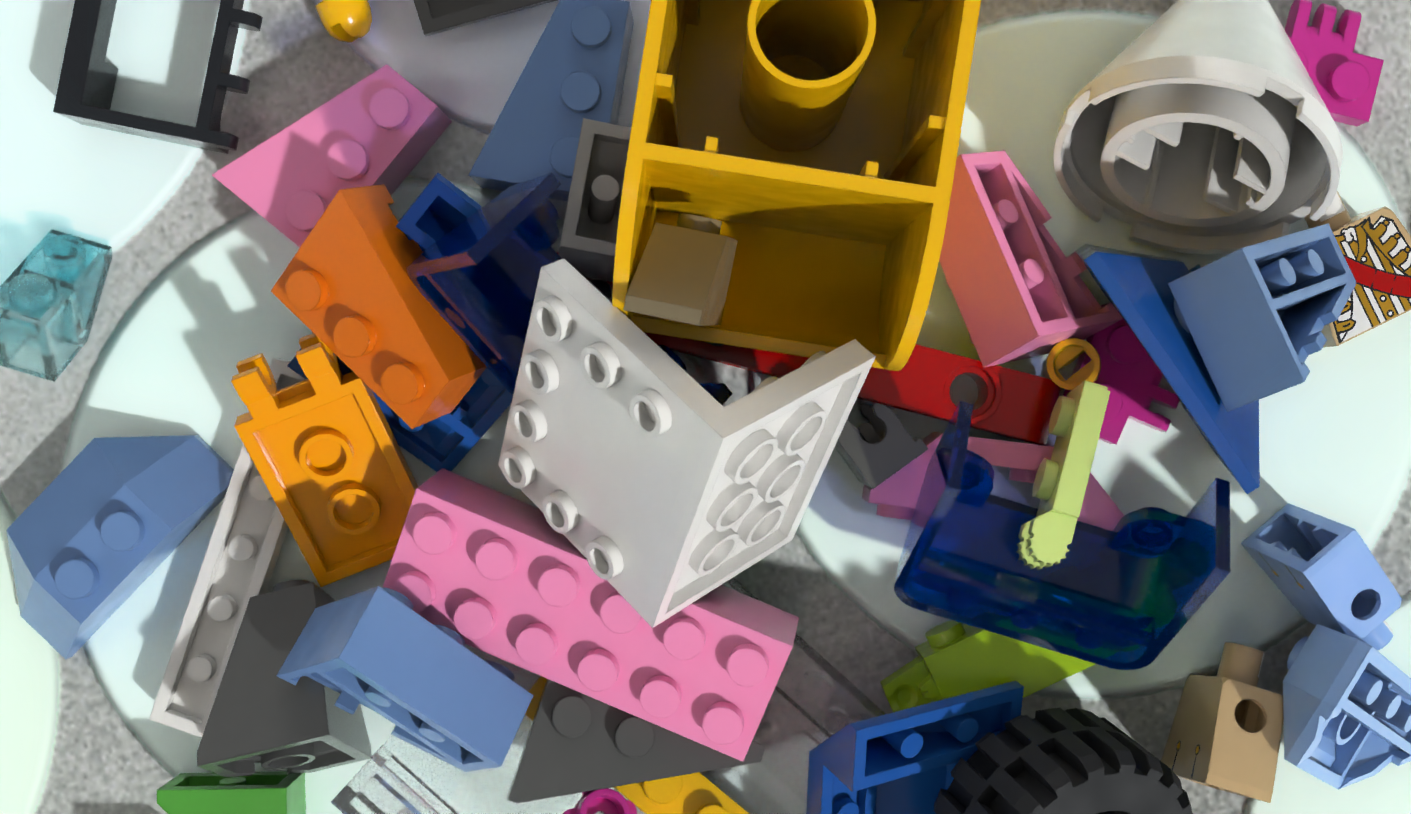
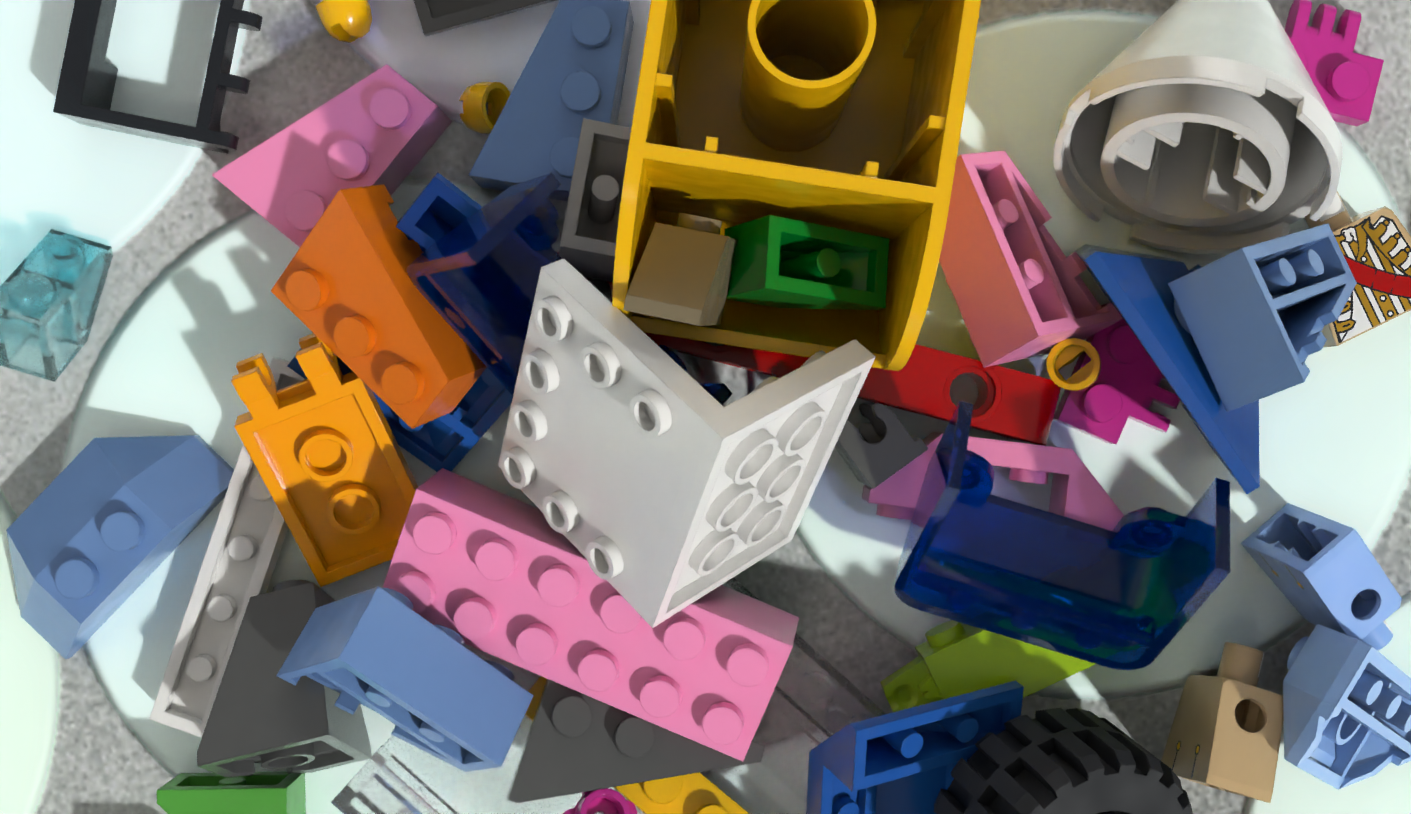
yellowish green hinge [1016,380,1111,570] -> none
none -> yellow hinge [459,82,510,134]
none -> green slope [724,215,889,310]

